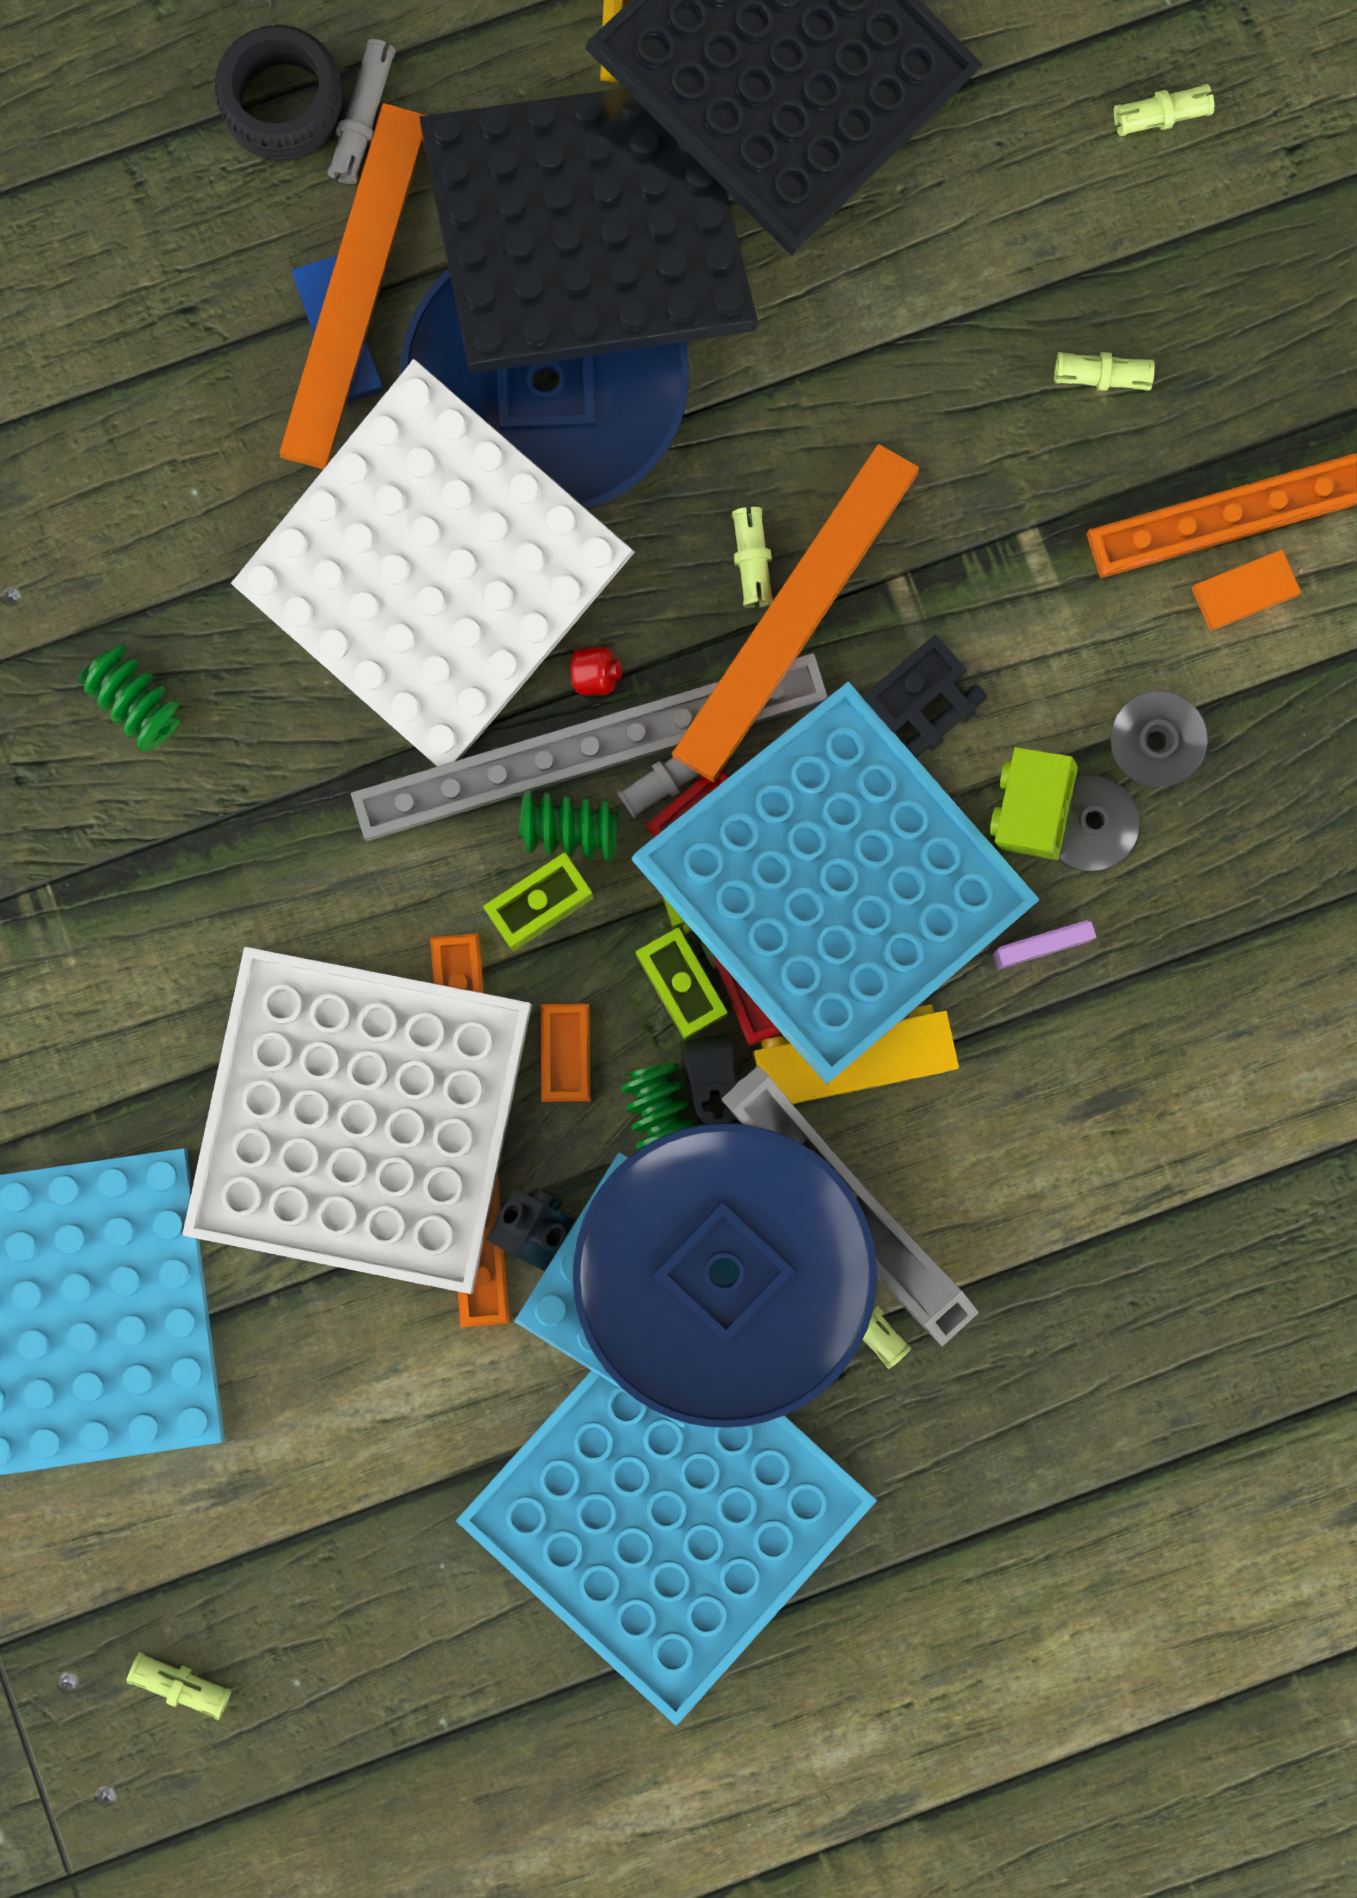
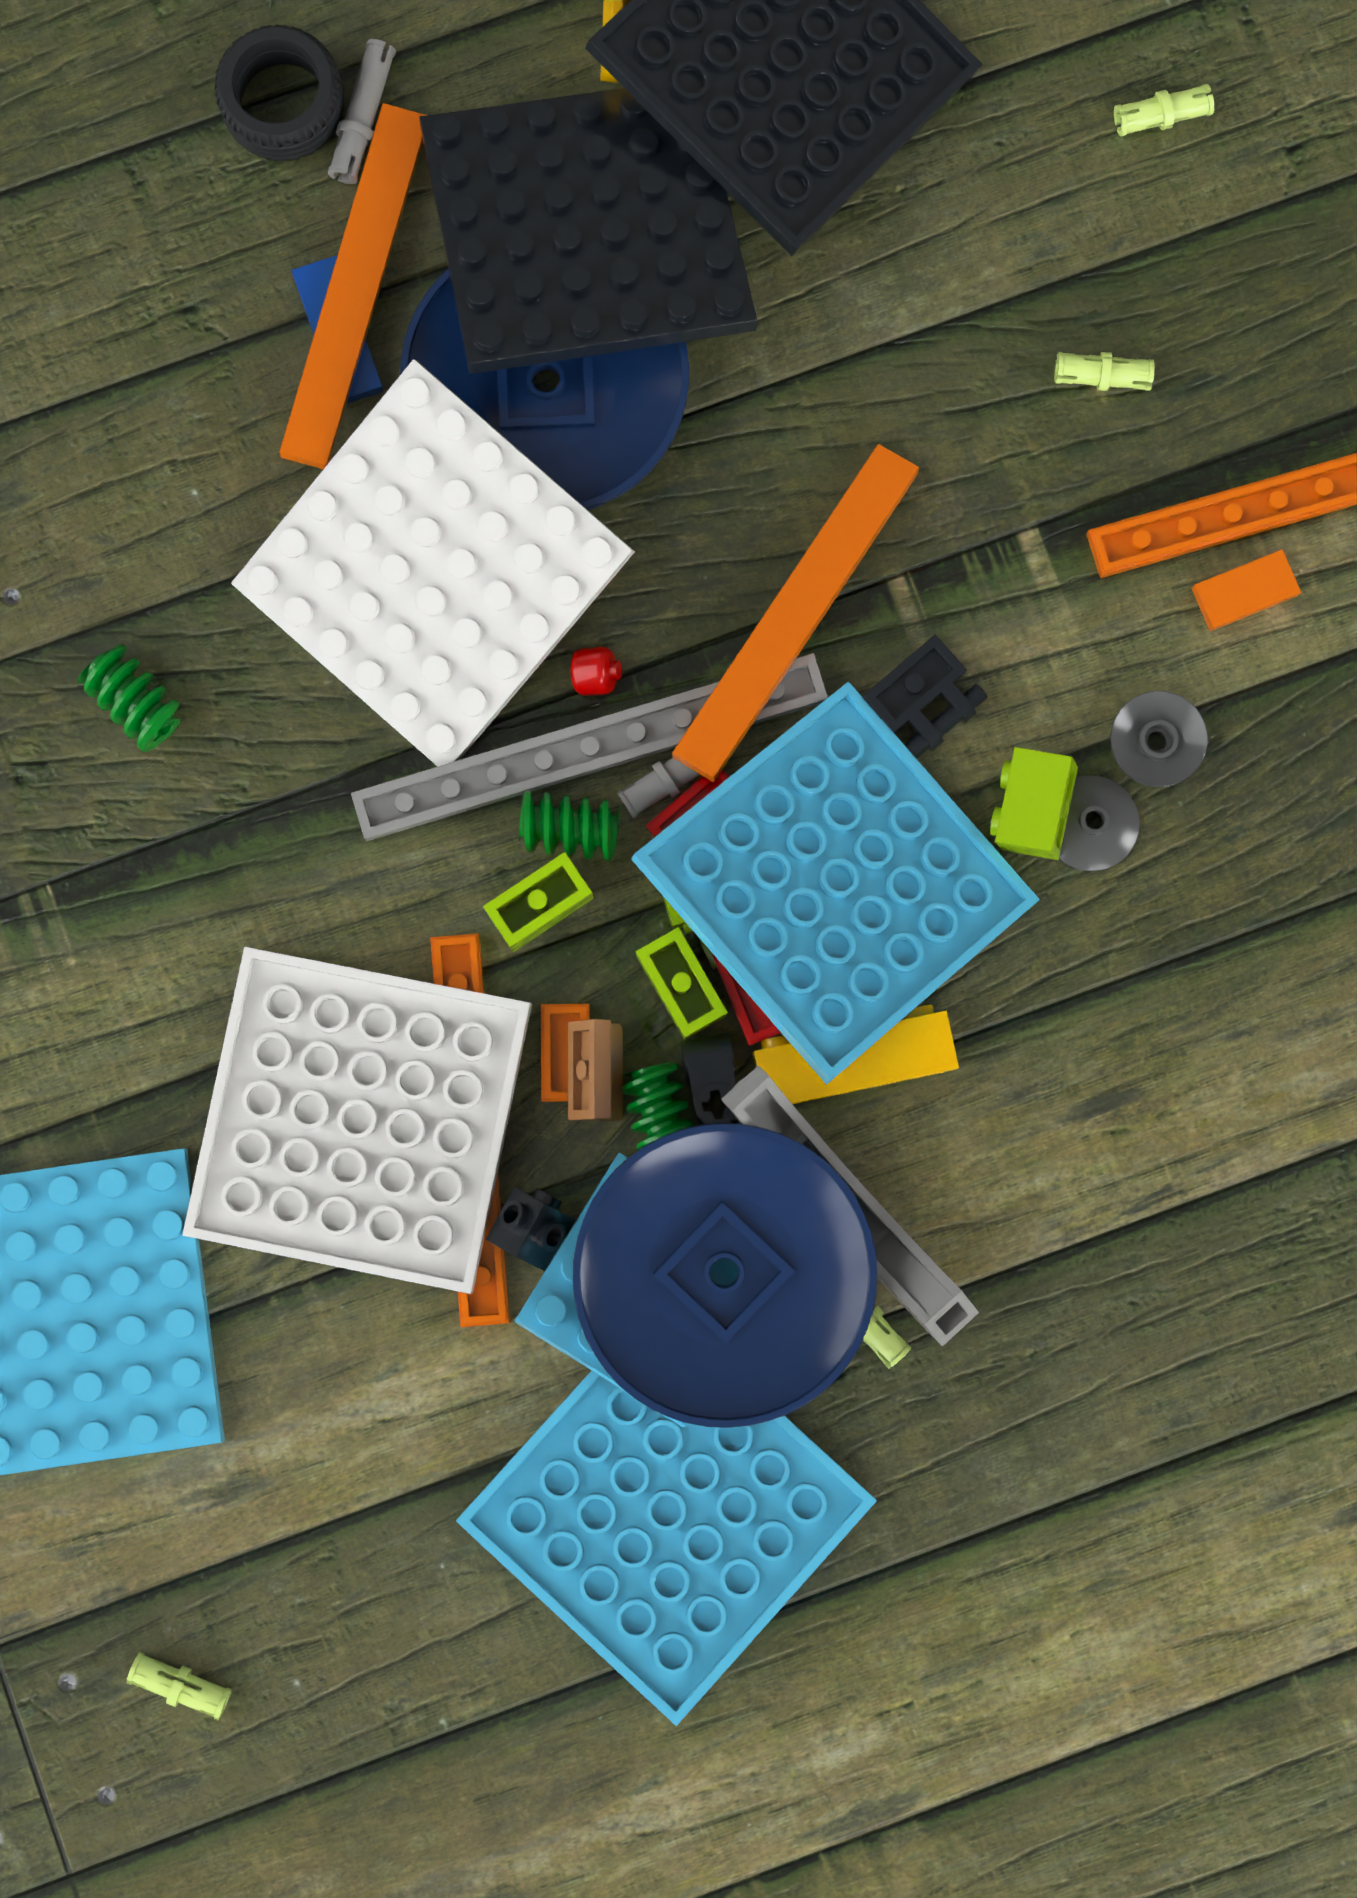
yellowish green pin [732,507,774,608] -> none
lavender tile [992,920,1096,970] -> none
none -> medium nougat panel [568,1019,623,1121]

